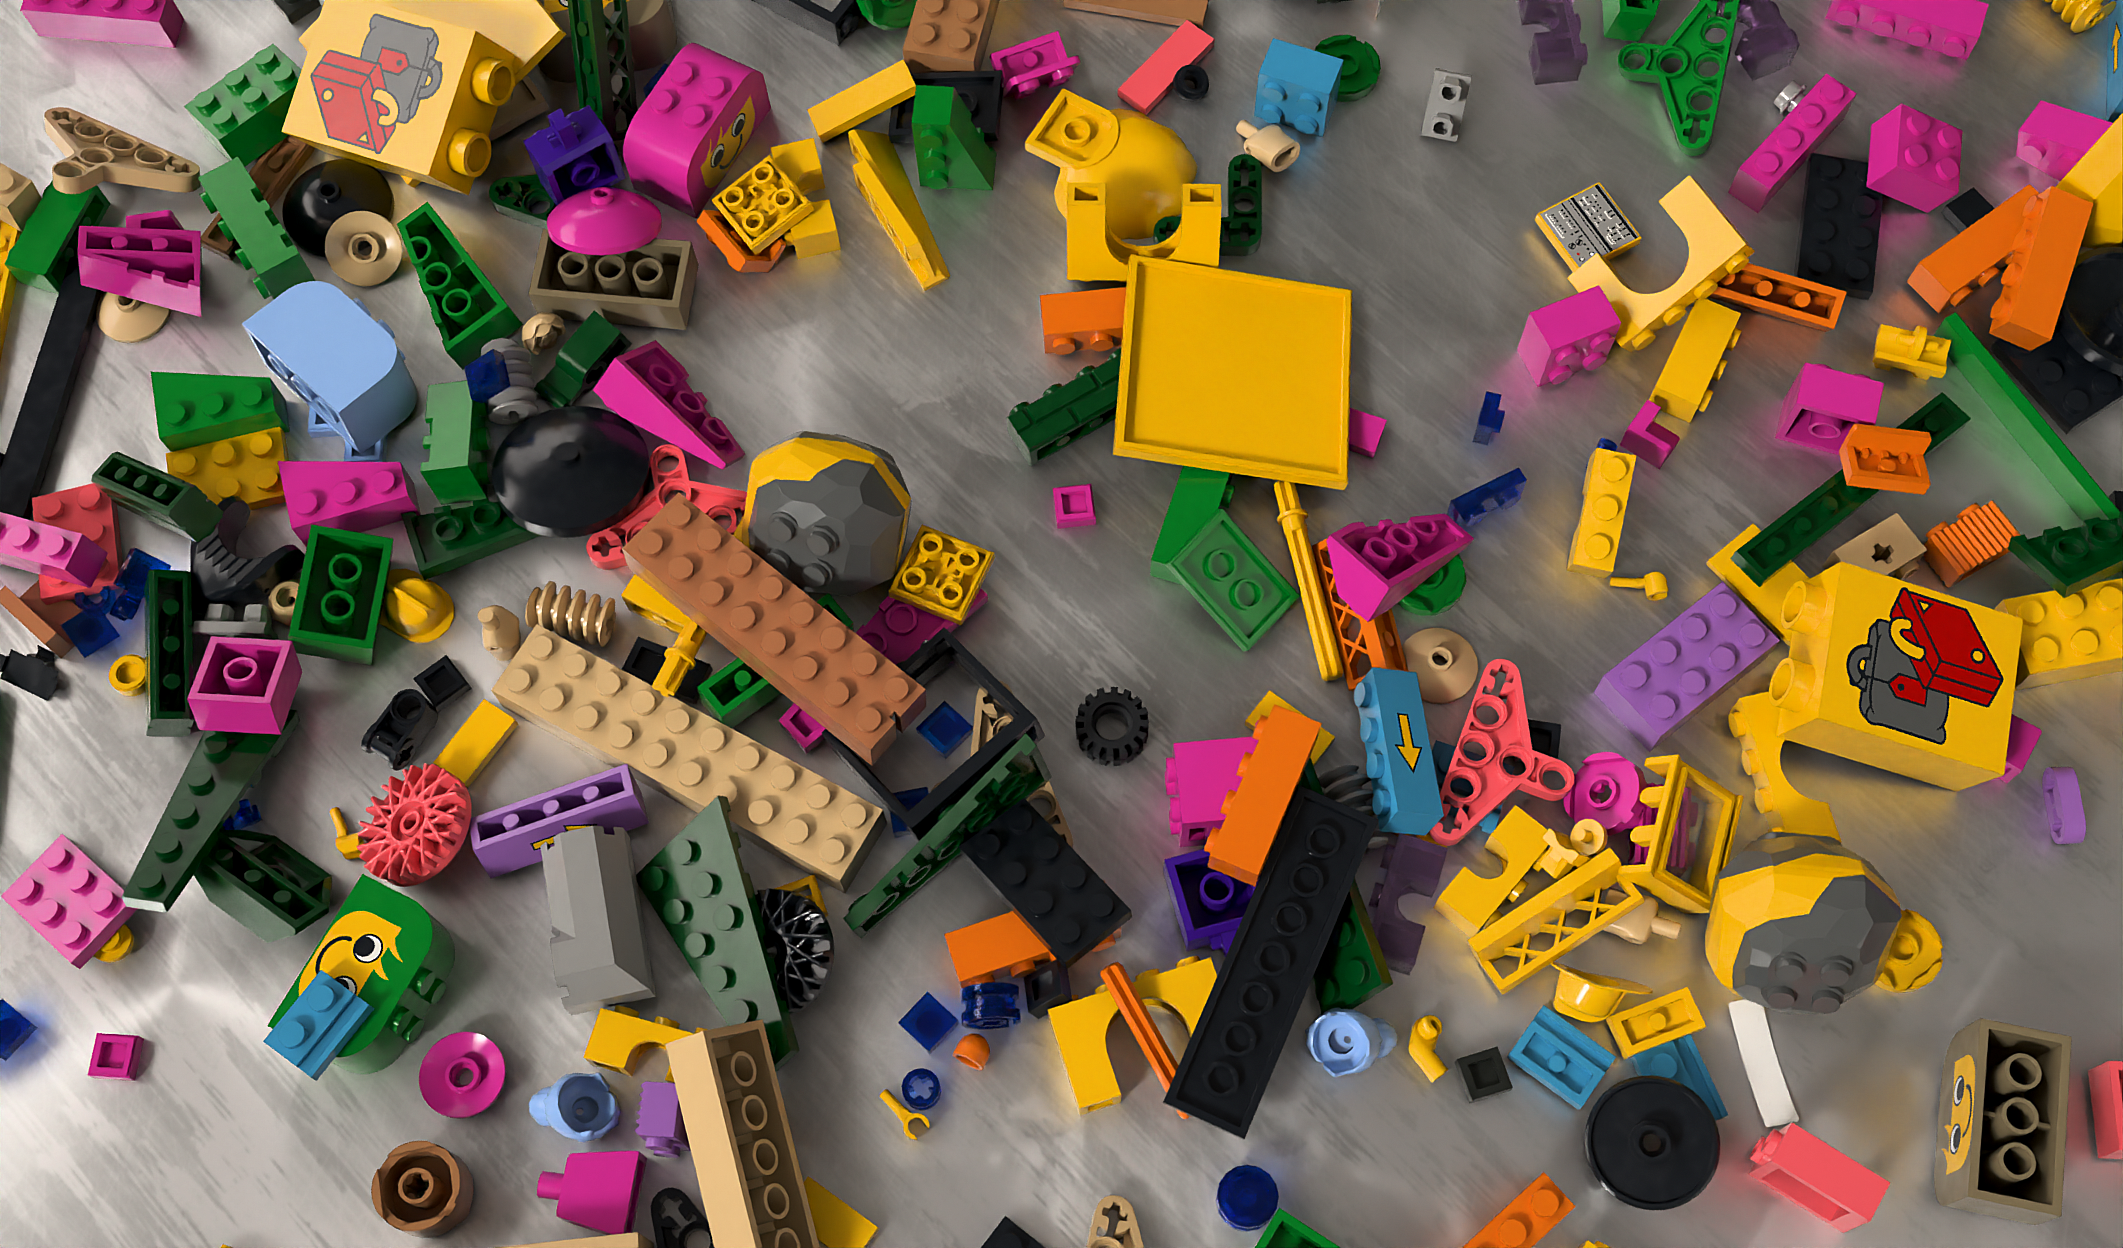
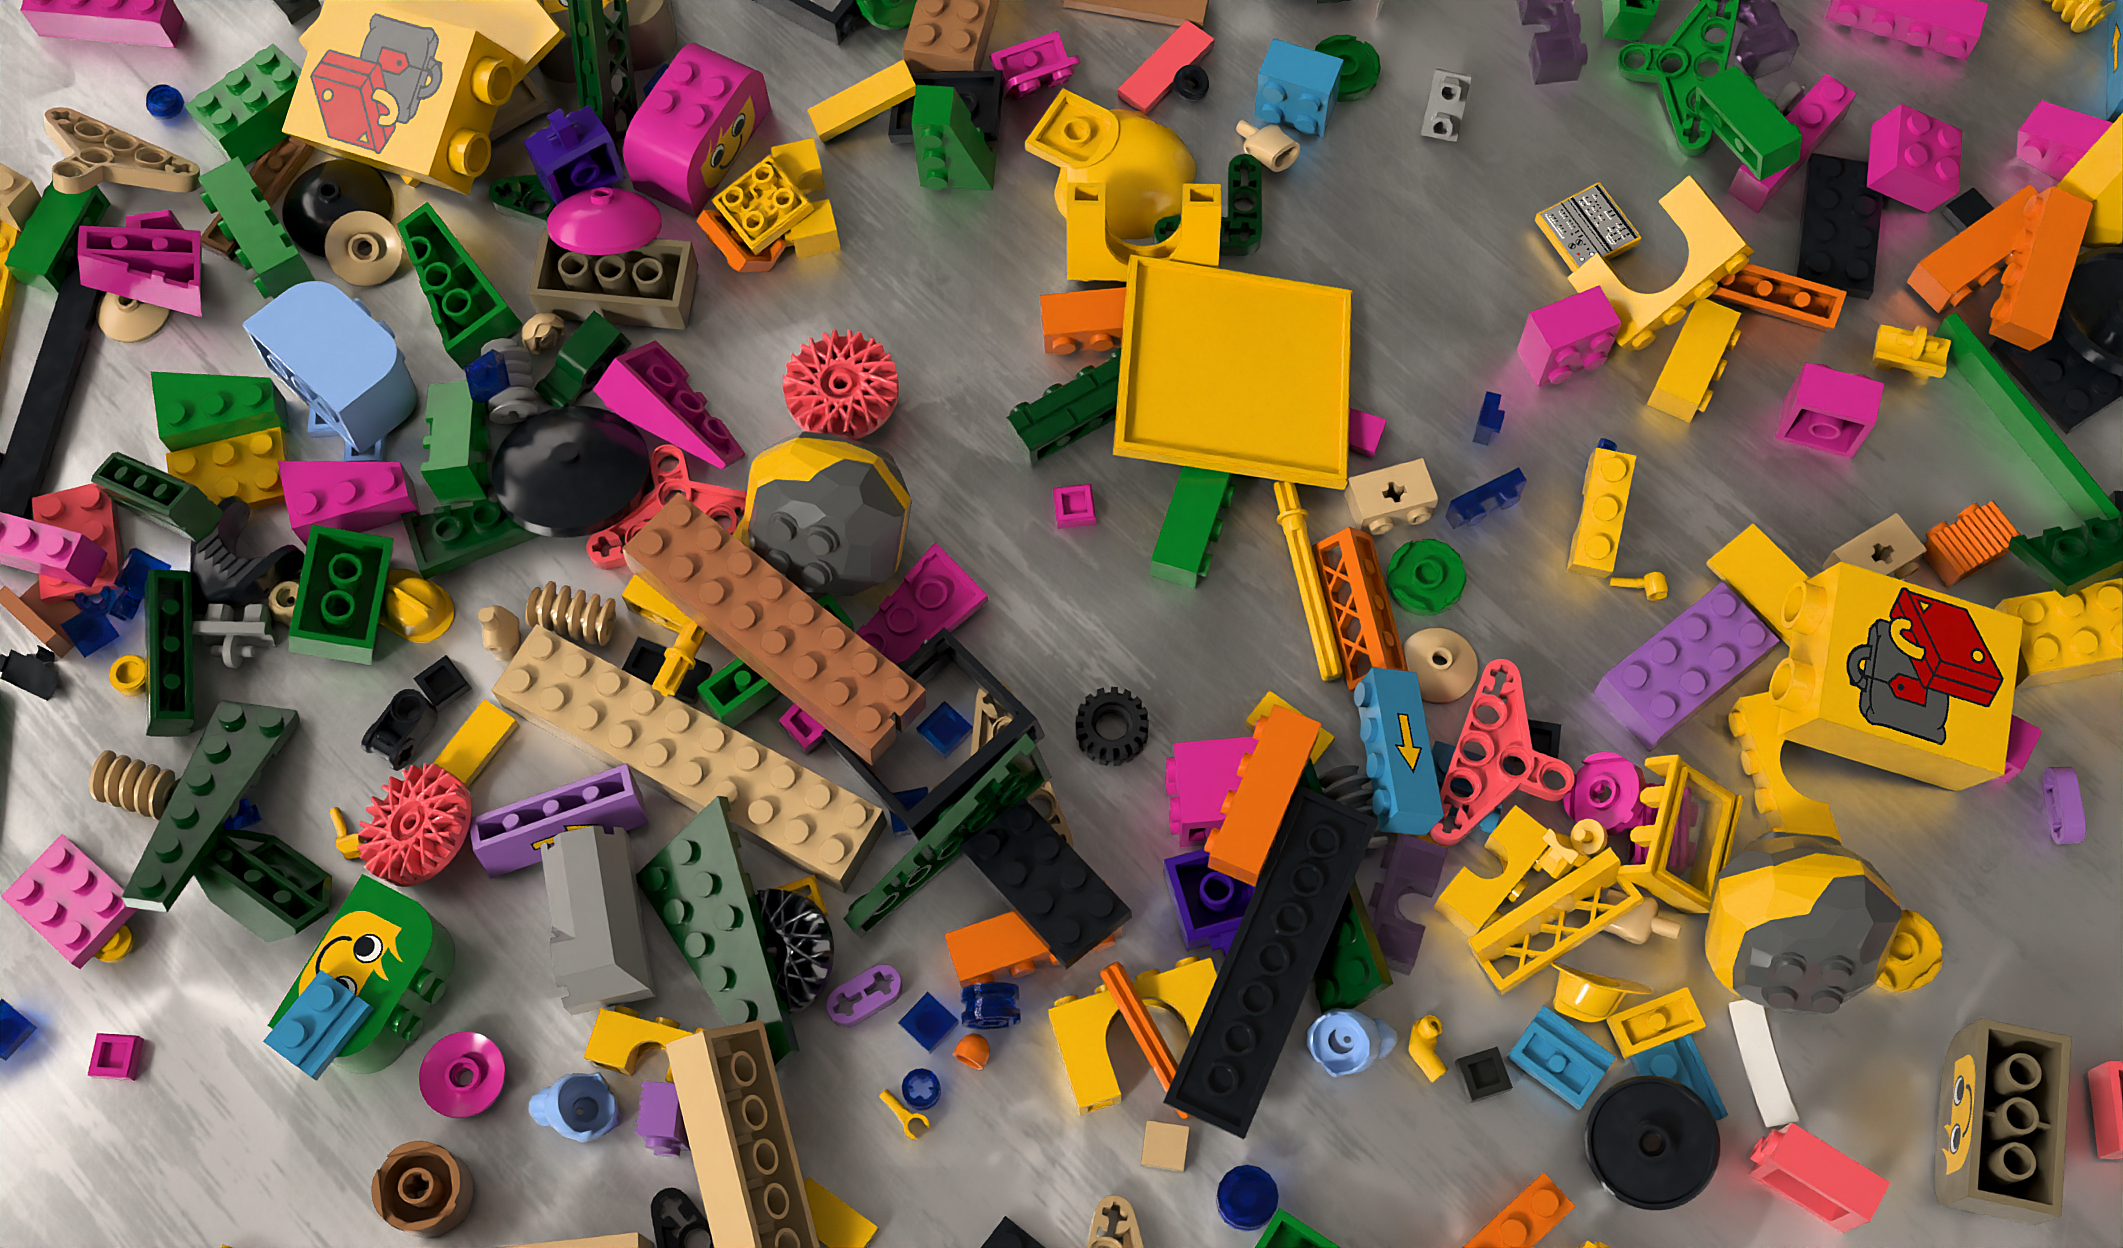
dark pink brick [187,636,302,735] -> none
dark pink torso [537,1151,647,1235] -> none
yellow wedge [848,129,950,291] -> none
yellow tile [888,524,995,626] -> none
black plate [1024,959,1072,1019] -> none
green tile [1165,508,1300,651] -> none
dark pink wedge [1326,513,1474,622] -> none
dark pink panel [1620,400,1680,469] -> none
dark green plate [1730,392,1971,587] -> none
orange bracket [1839,424,1932,495] -> none
none -> tan piece [89,750,181,821]
none -> clear blue plate [146,84,184,120]
none -> coral wheel [782,330,899,439]
none -> medium lavender beam [826,964,903,1028]
none -> tan tile [1140,1120,1189,1172]
none -> tan brick [1344,458,1439,535]
none -> green brick [1695,65,1803,181]

